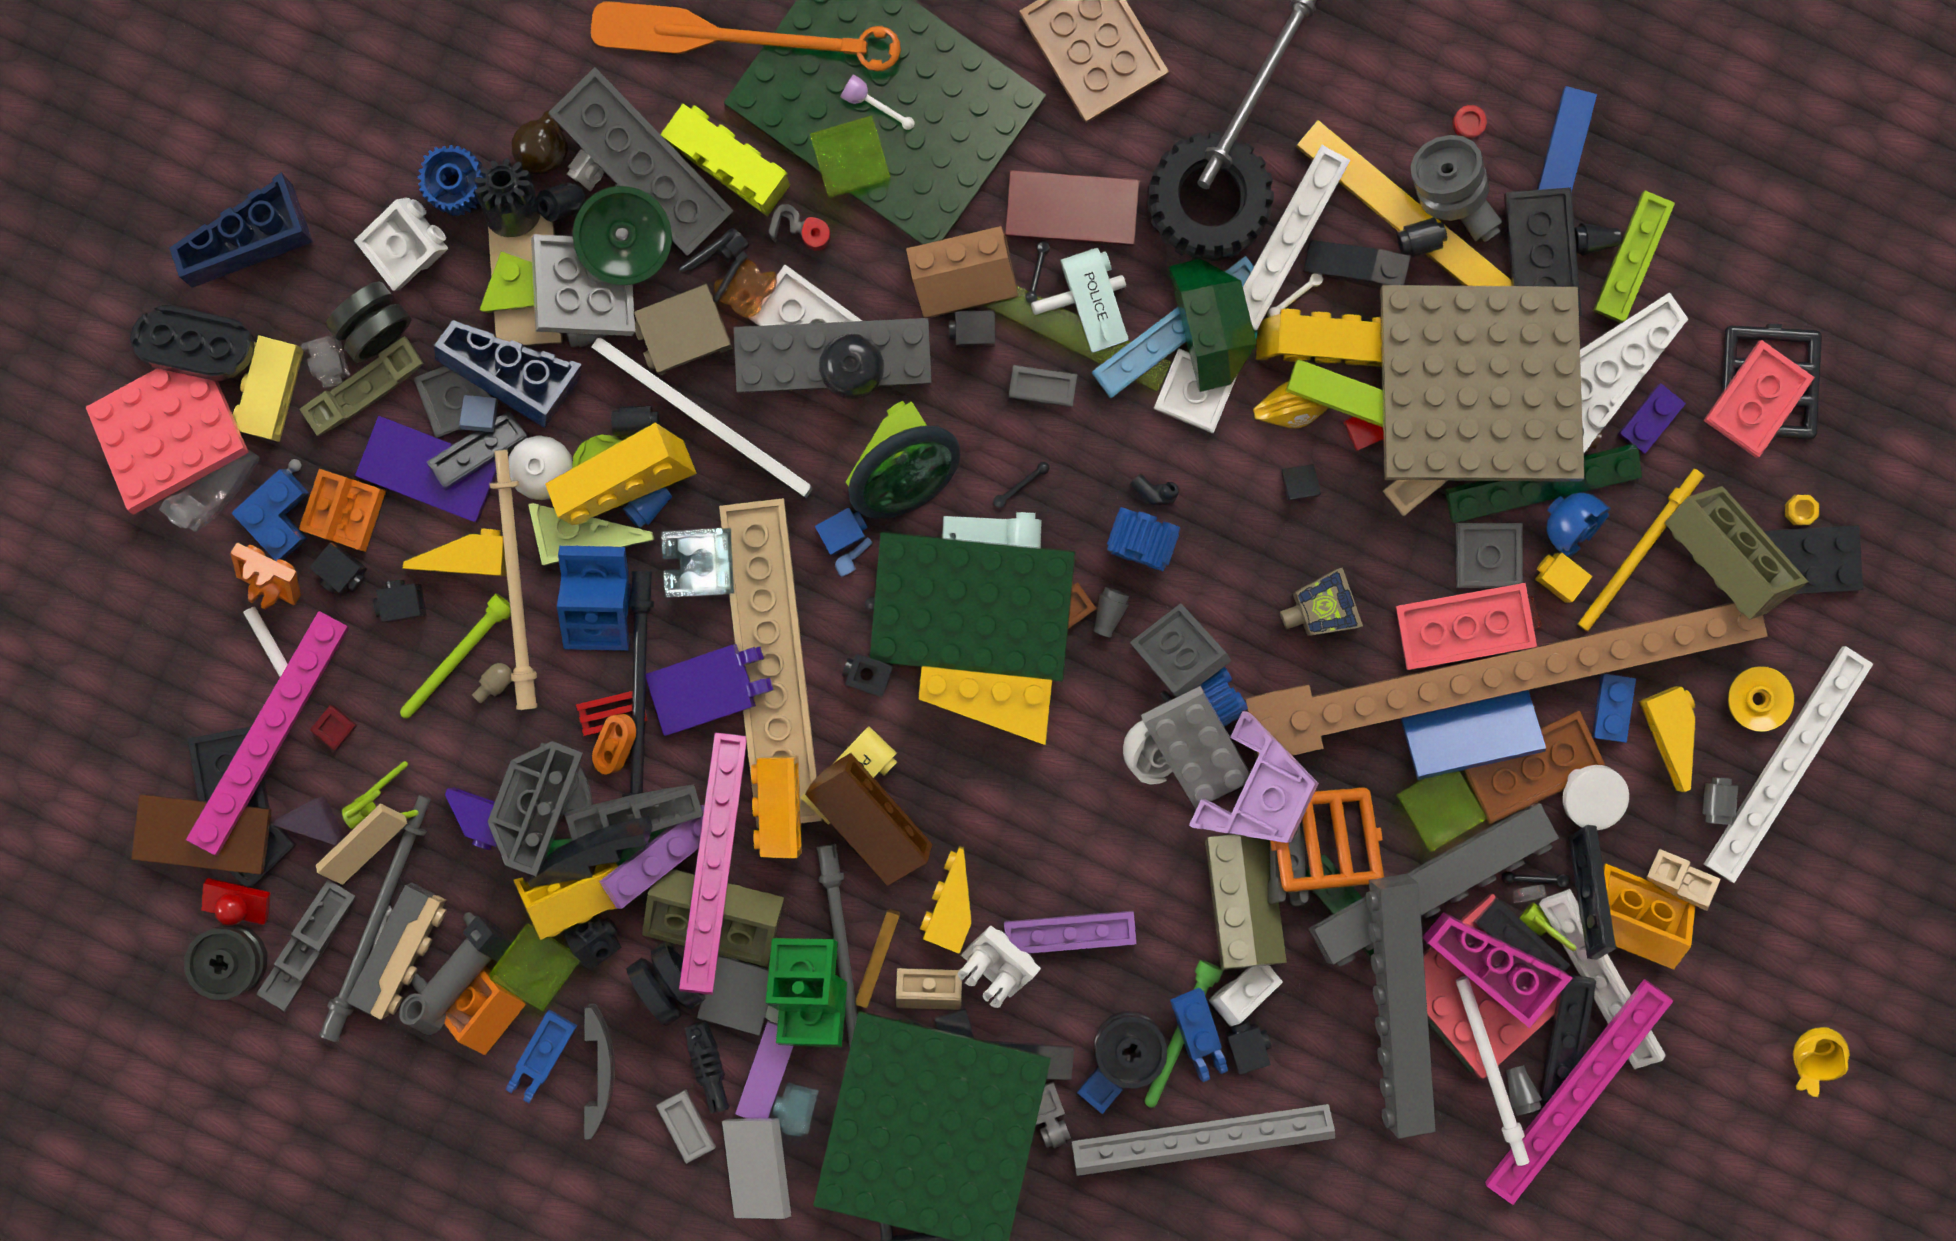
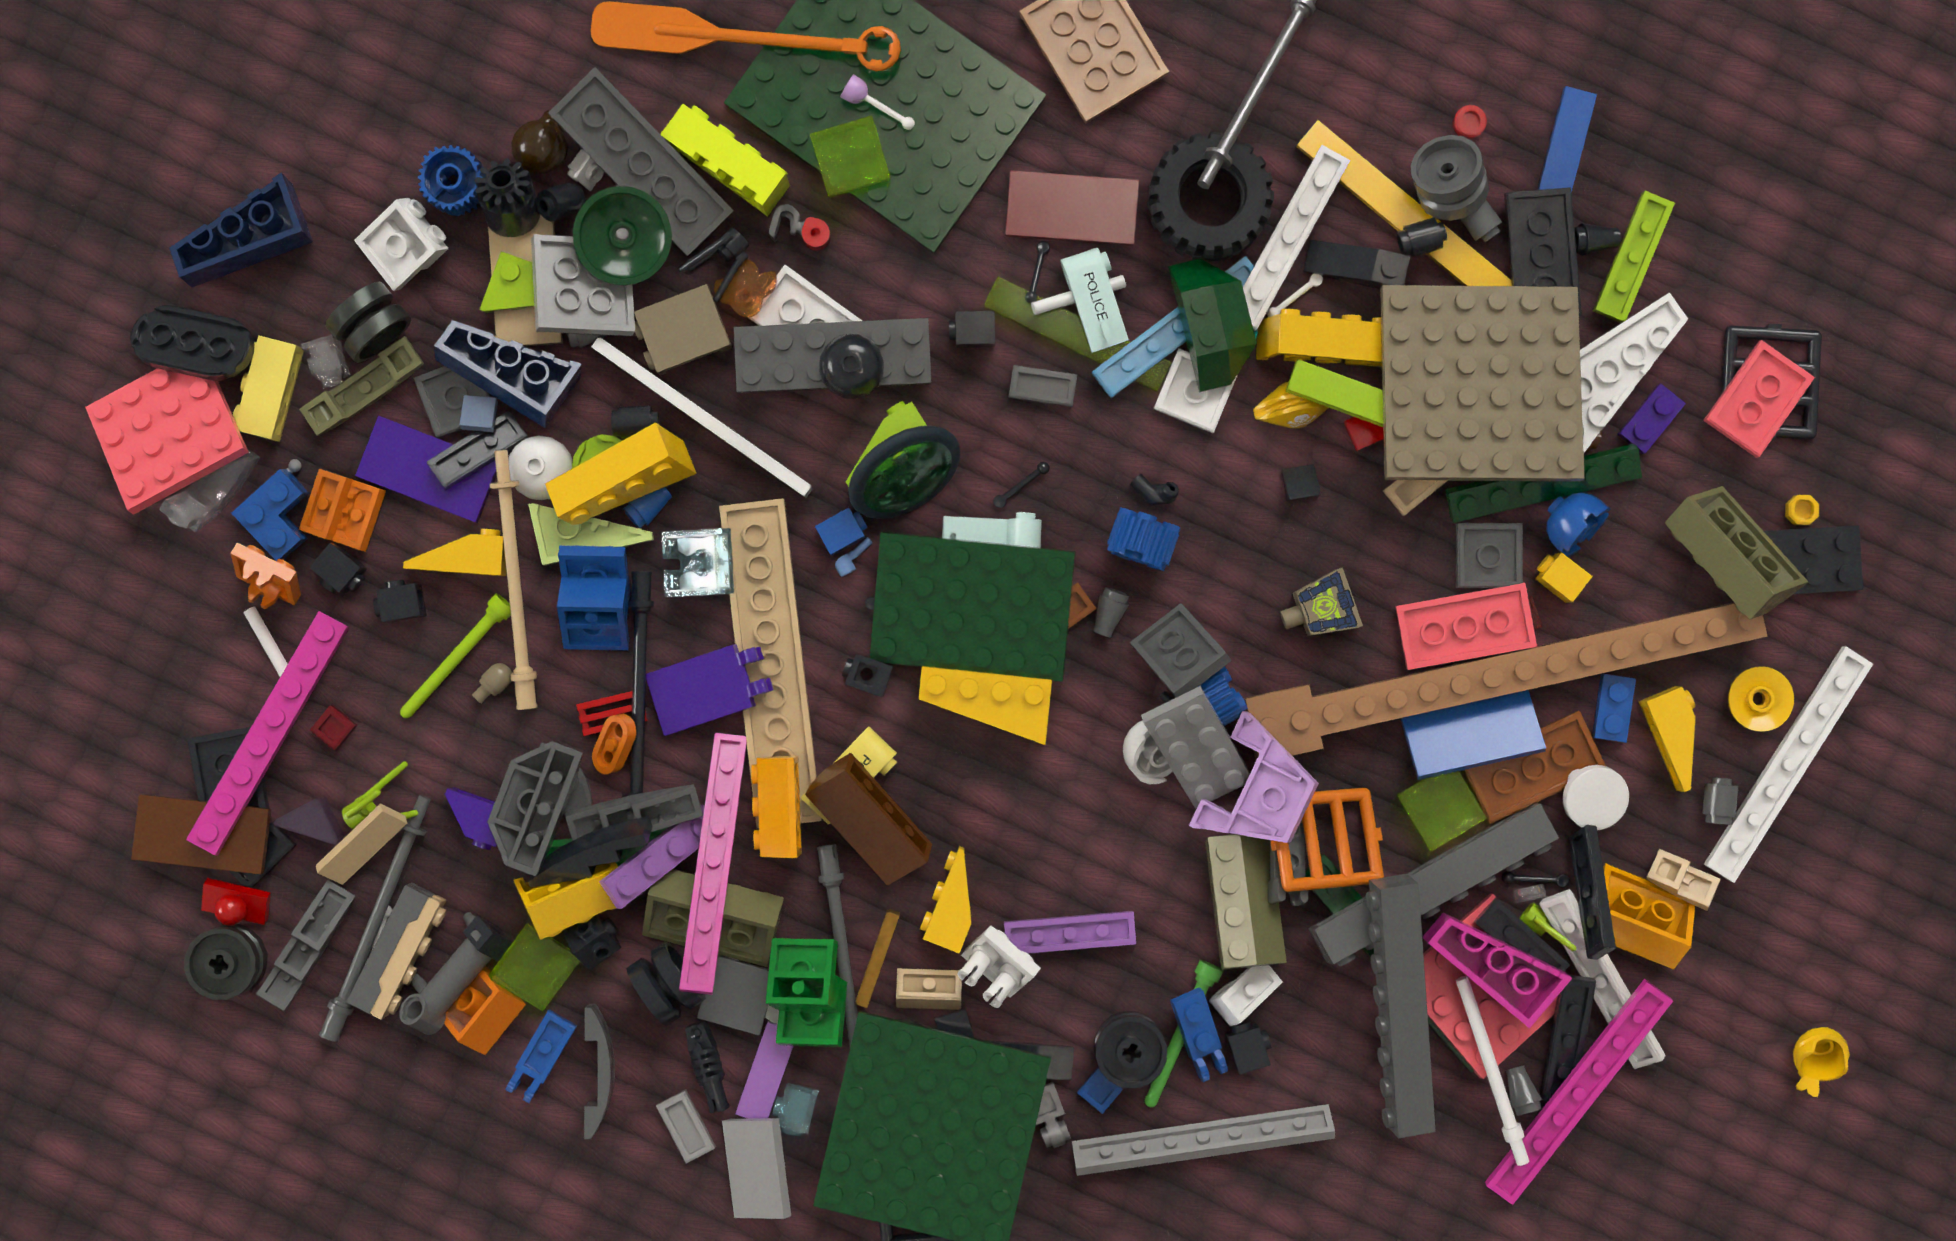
medium nougat slope [906,226,1019,318] -> none
yellow bar [1578,469,1704,632] -> none

